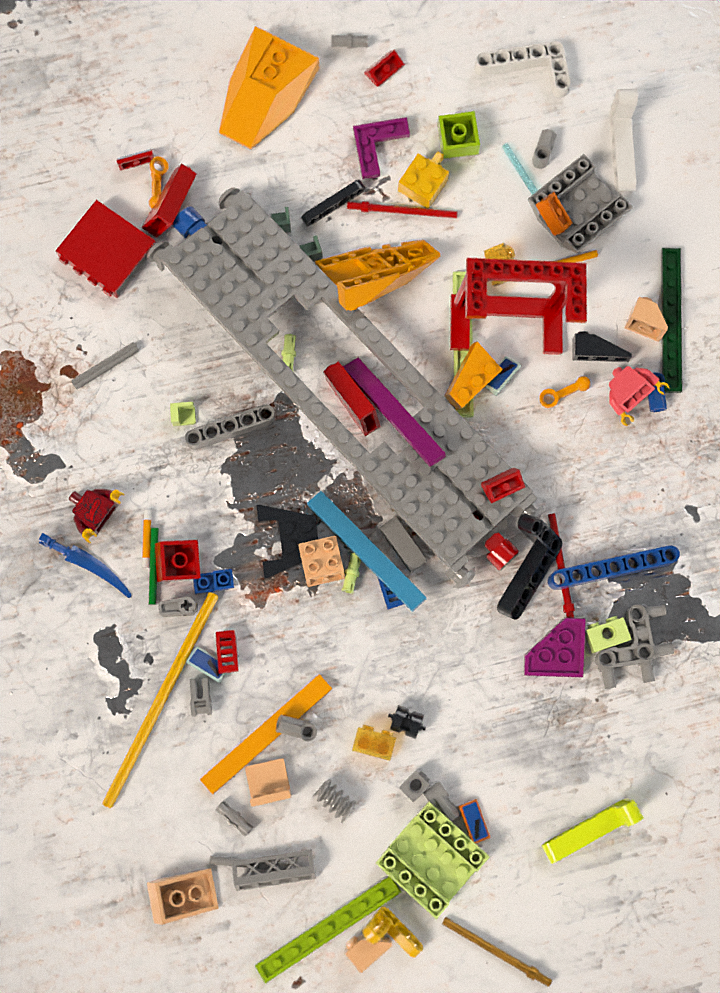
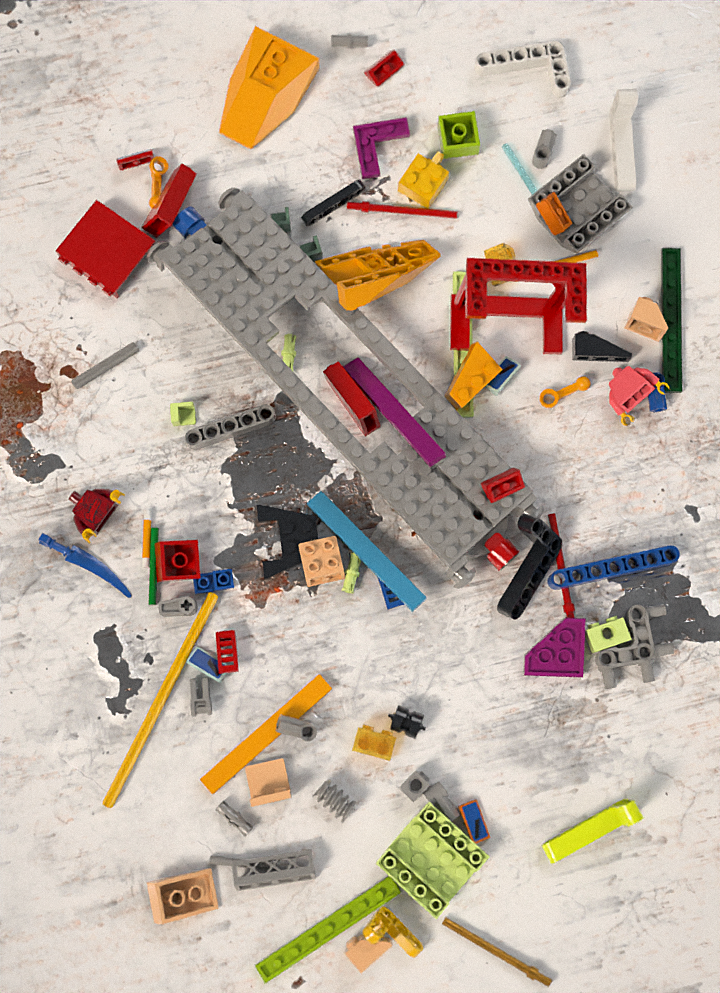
light grey beam [379,517,427,573] -> none

